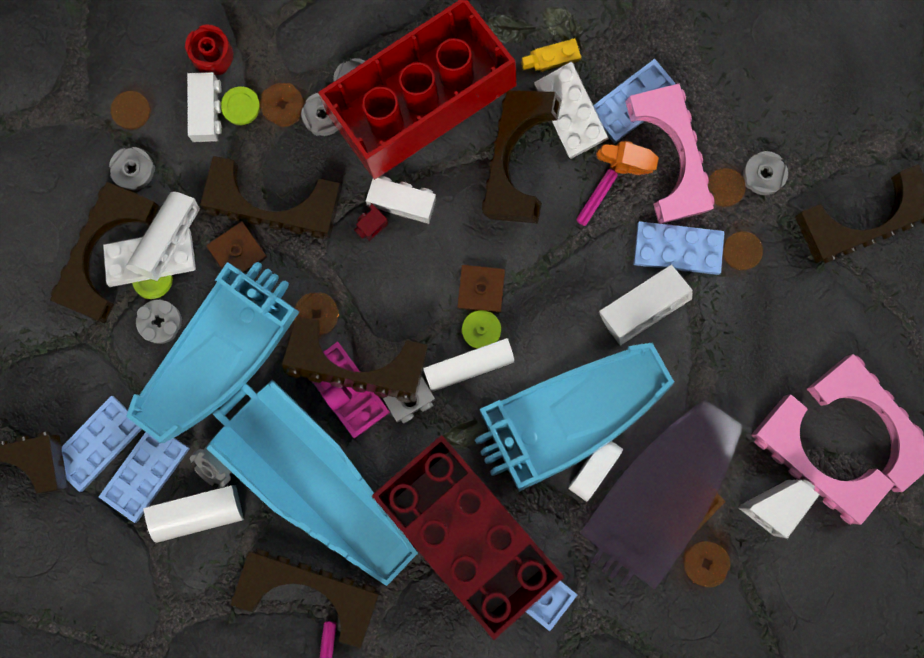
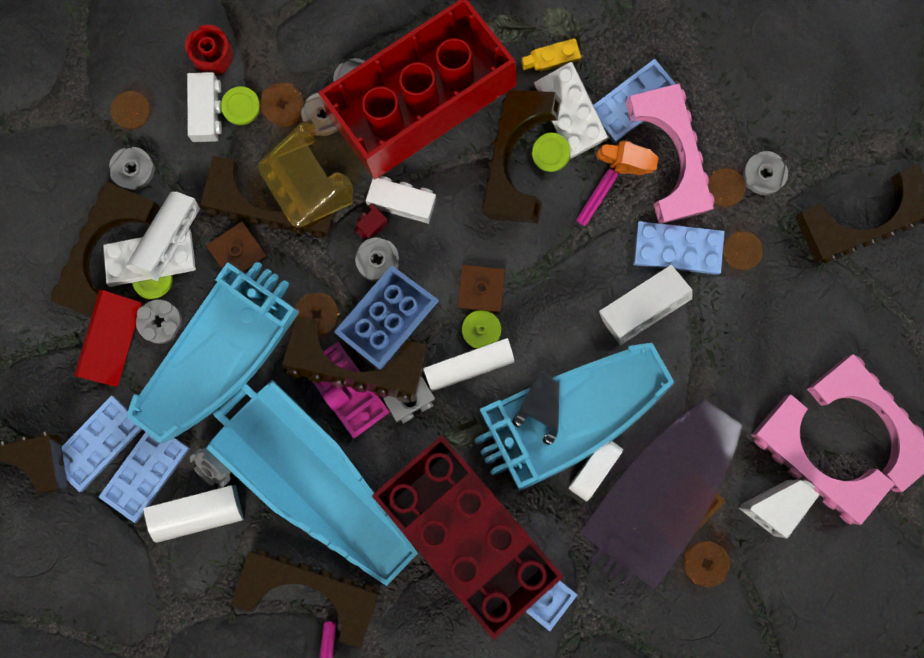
none -> red tile [74,290,142,387]
none -> clear yellow windscreen [258,119,353,227]
none -> medium blue slope [334,265,439,370]
none -> light grey plate [355,237,399,282]
none -> black flag [512,372,559,445]
none -> lime piece [532,133,571,172]

